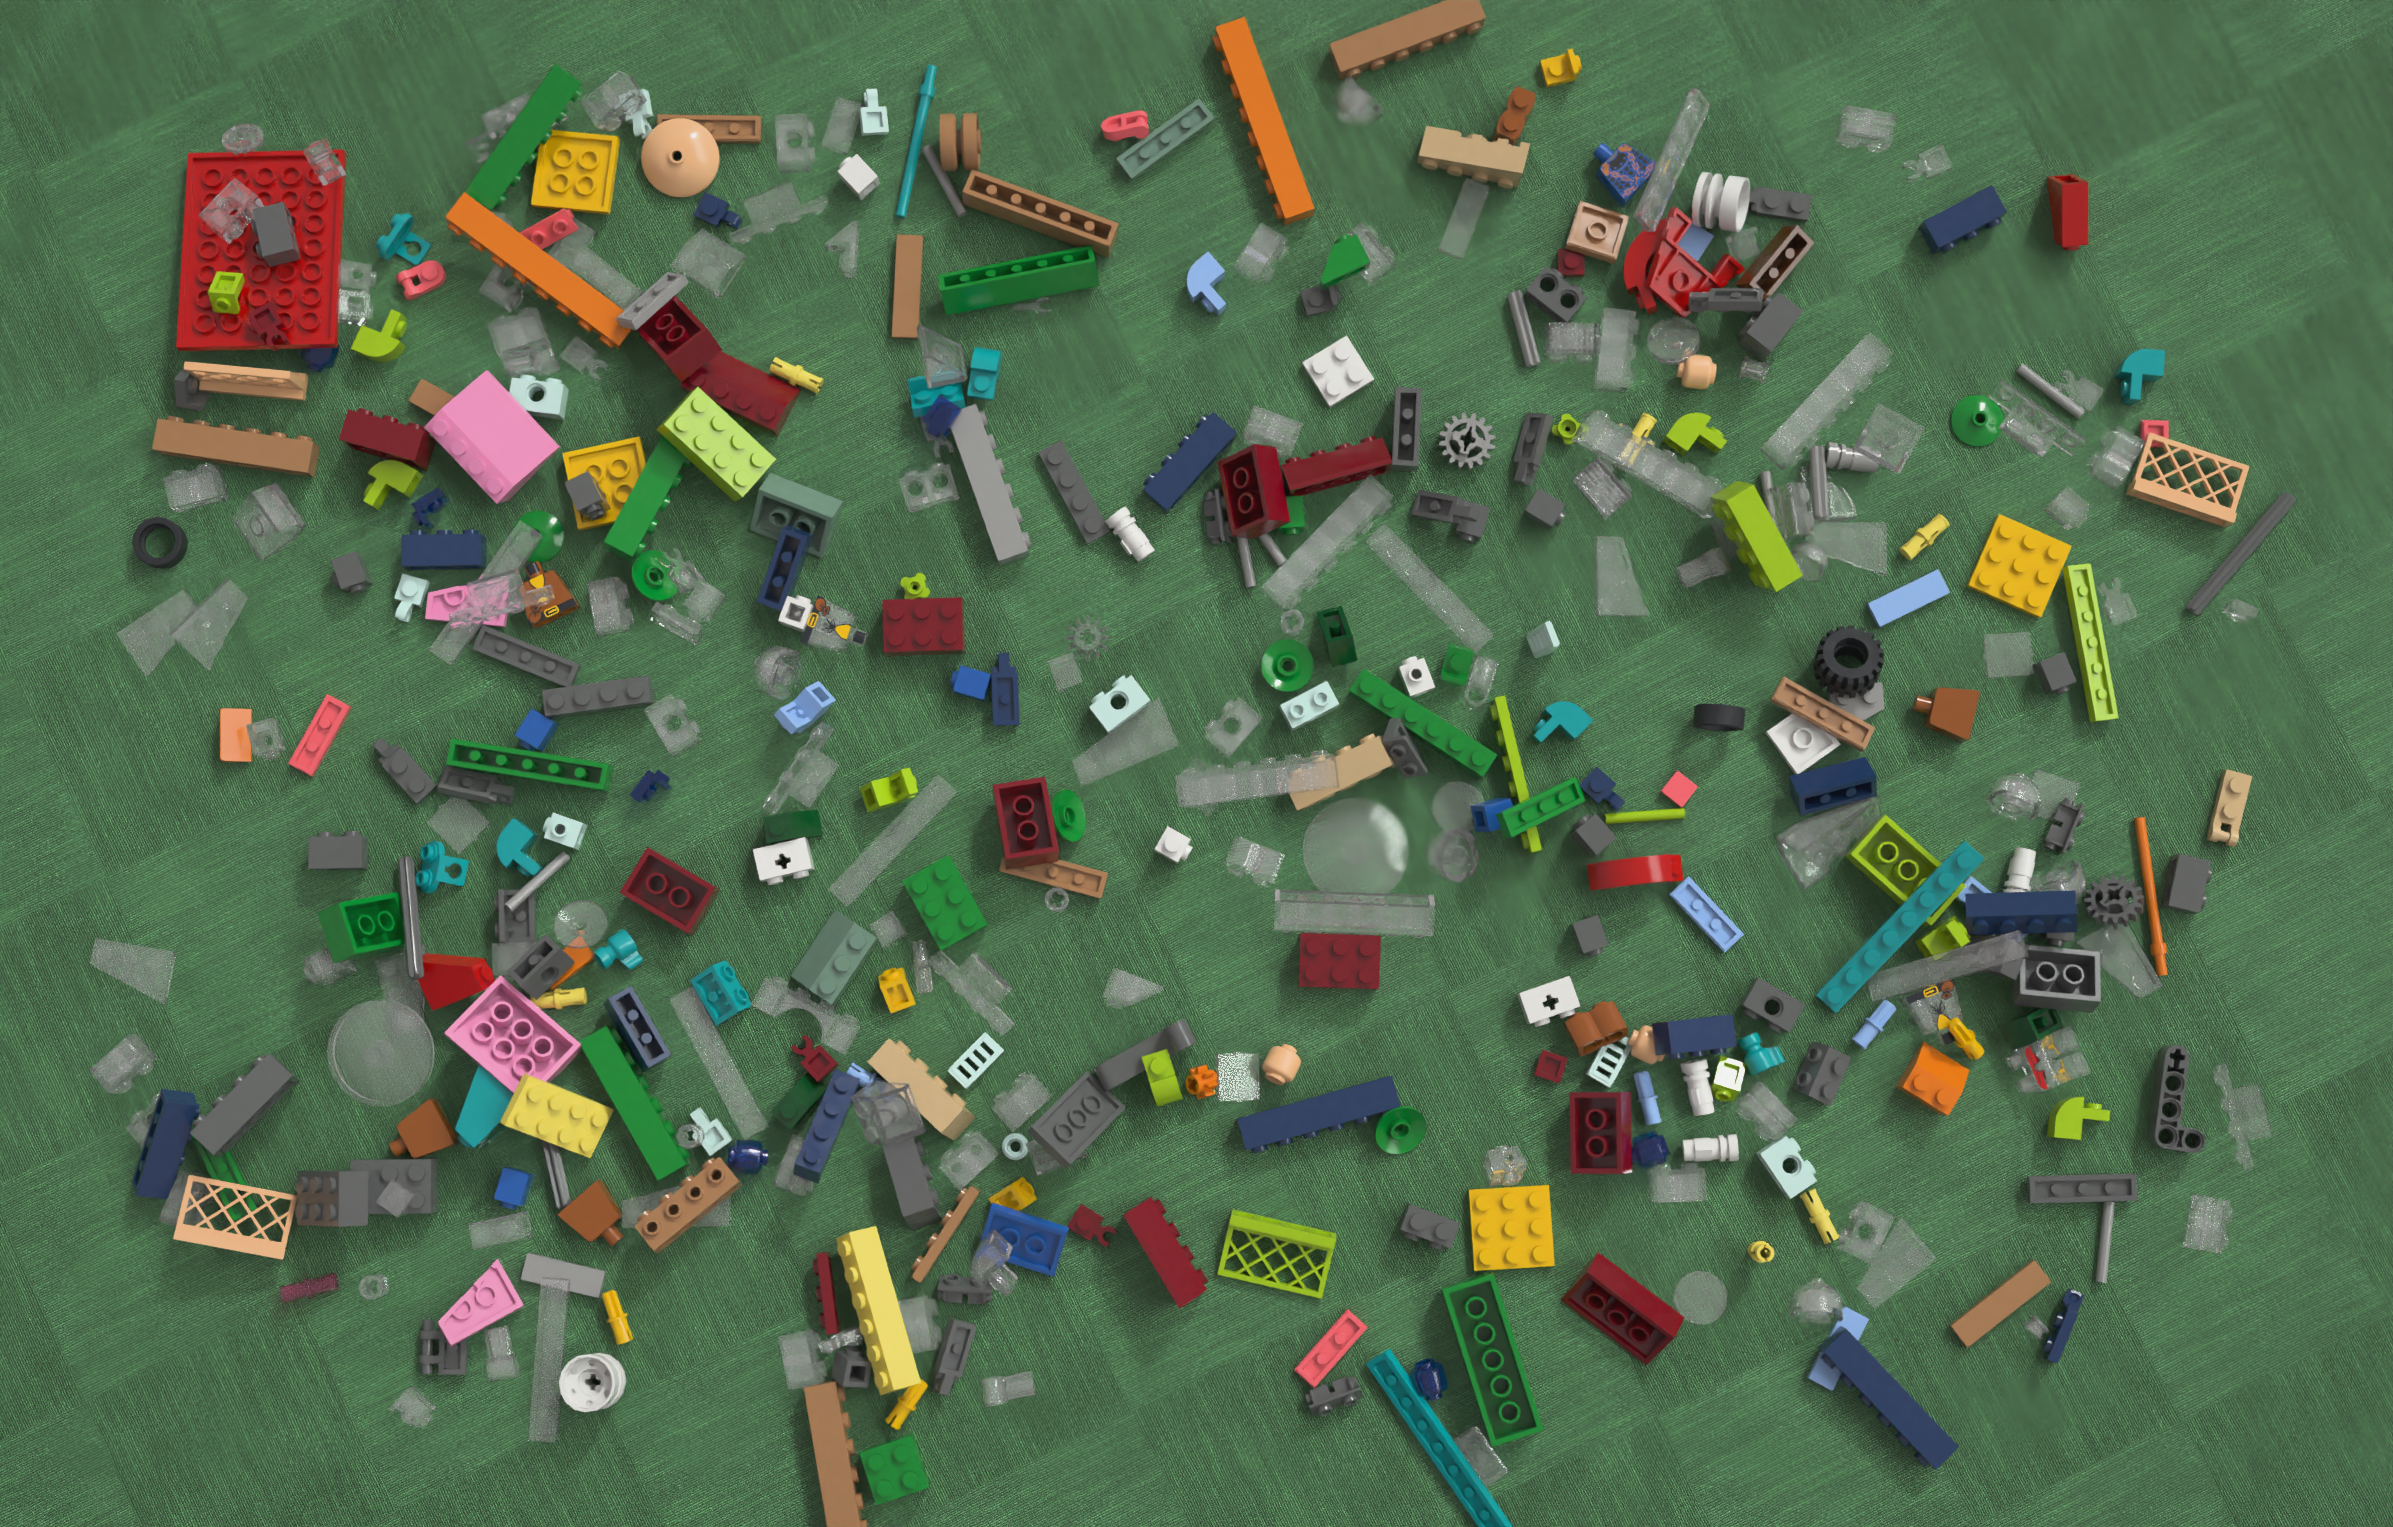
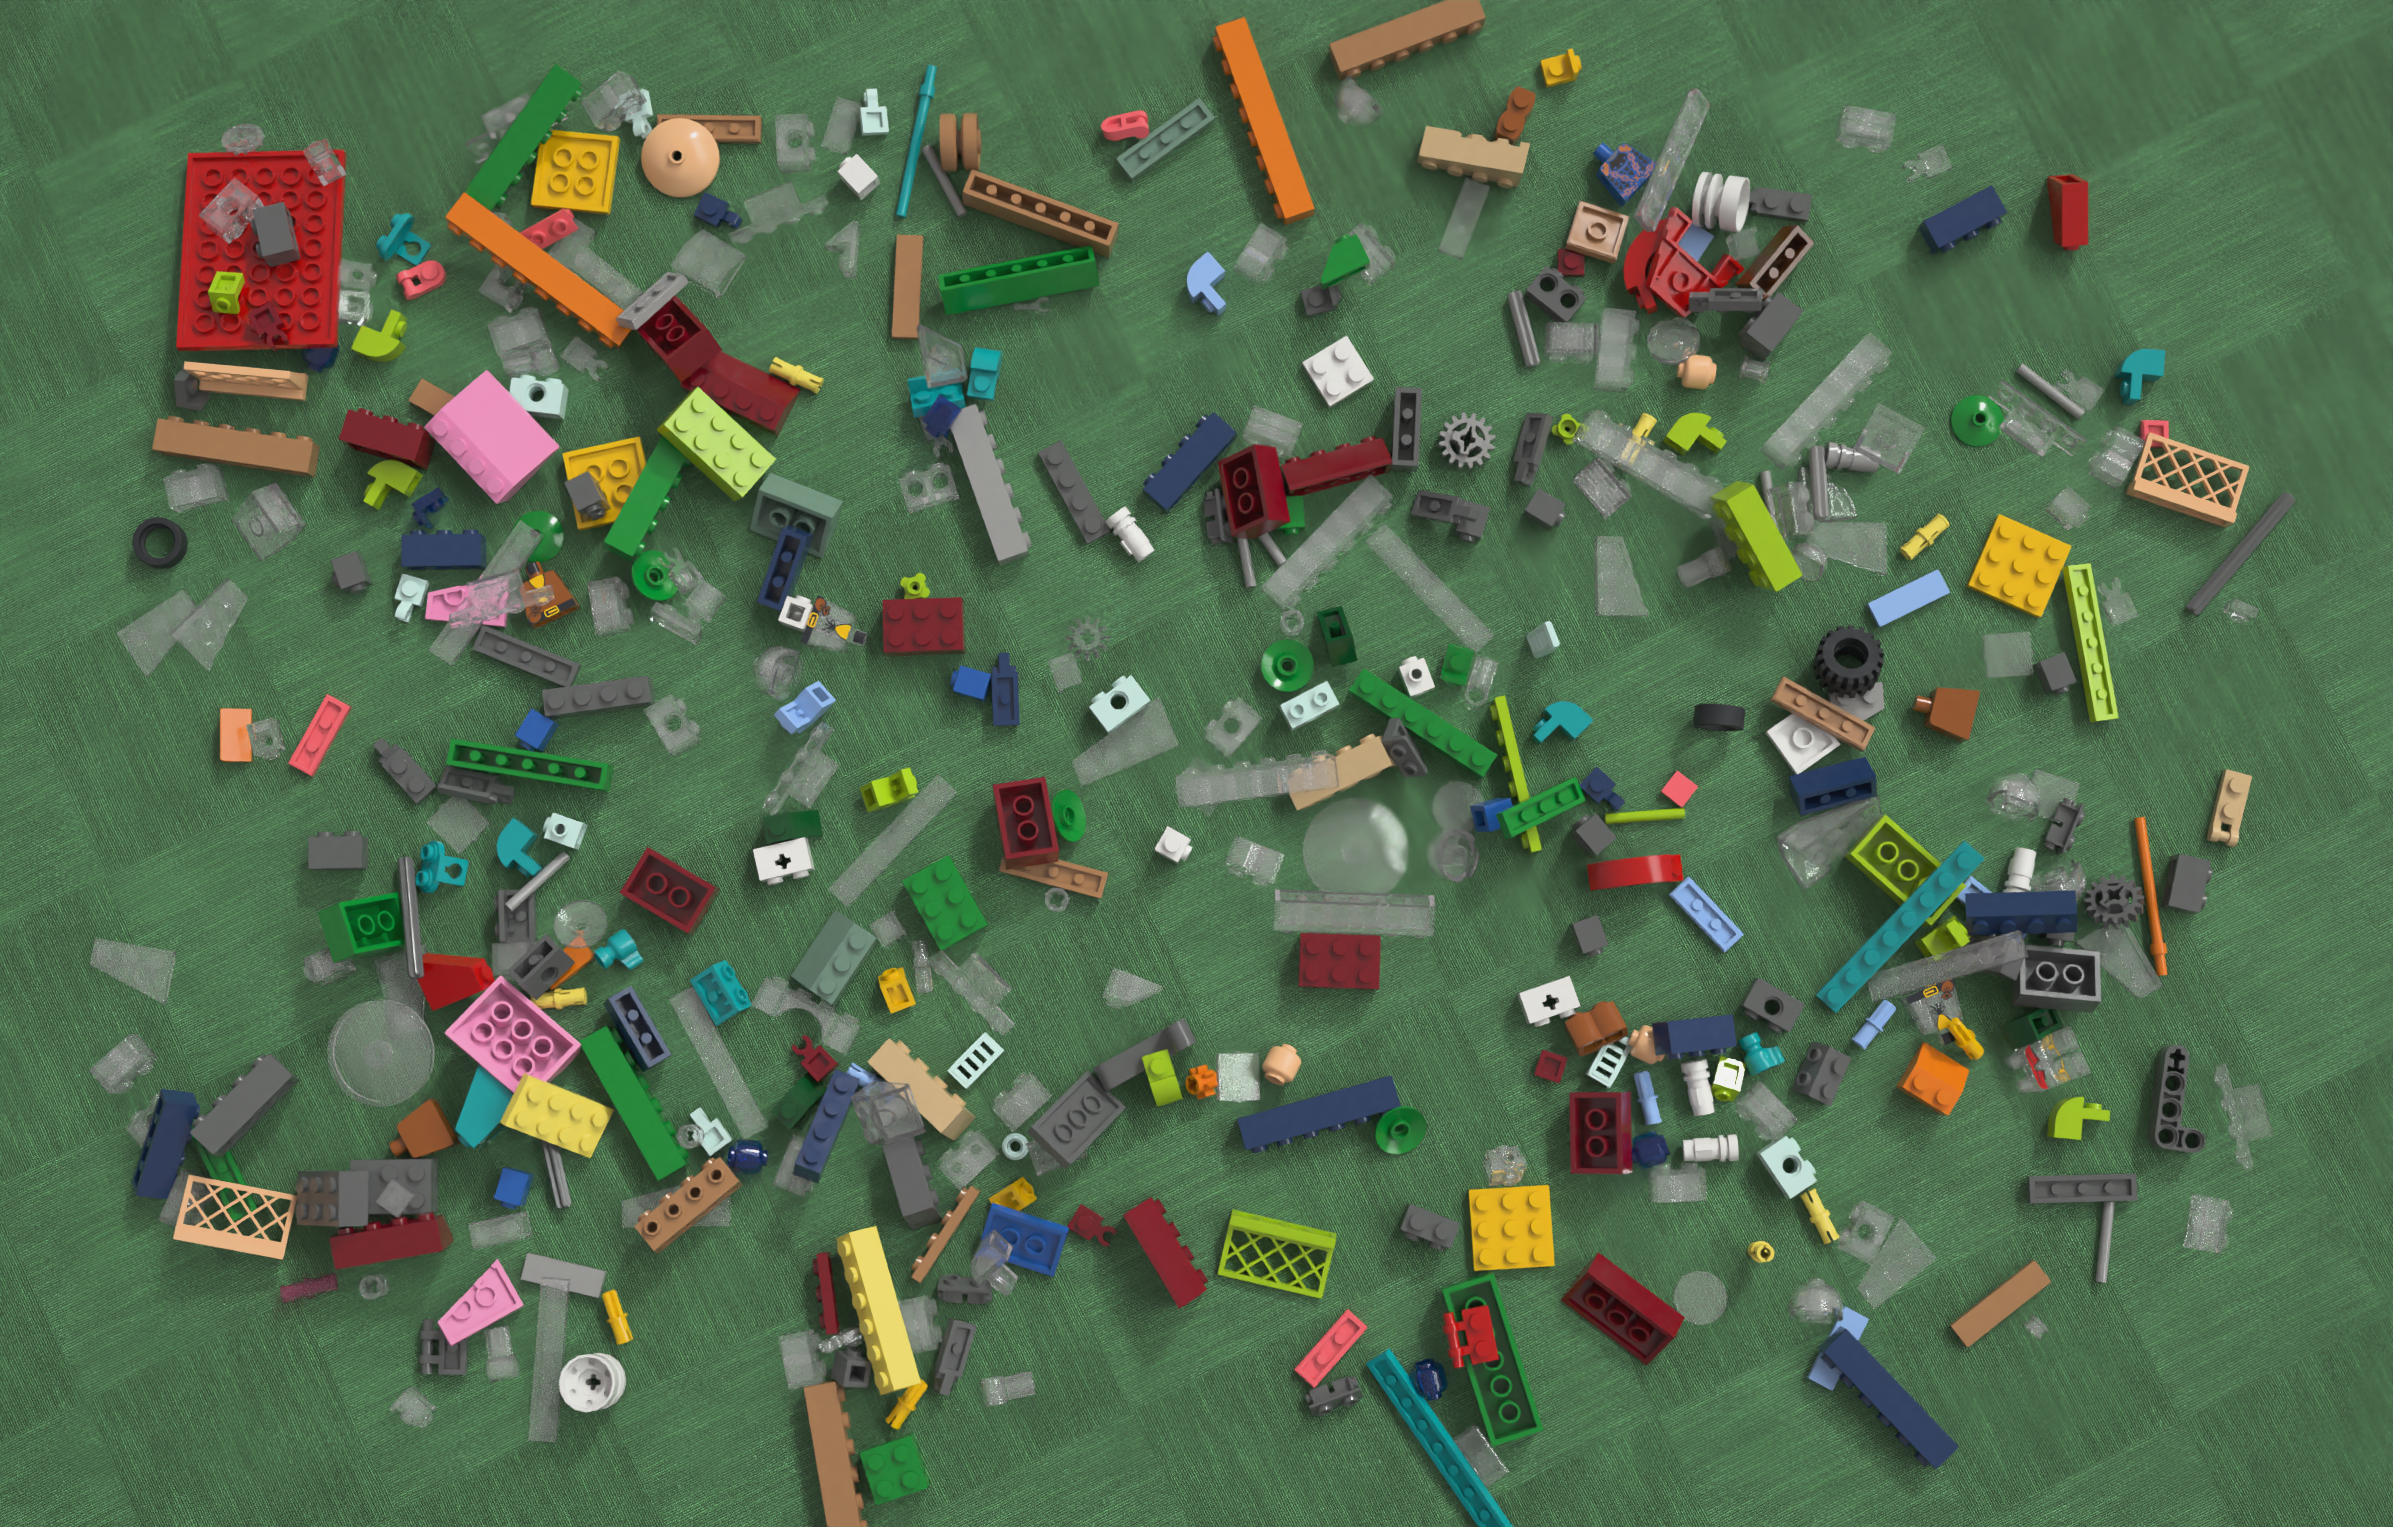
dark orange torso [557,1180,624,1247] -> none
clear blue bracket [630,770,673,803] -> none
dark blue hinge [2042,1289,2085,1364] -> none
none -> dark red slope [329,1212,454,1270]
none -> red plate [1442,1305,1499,1368]

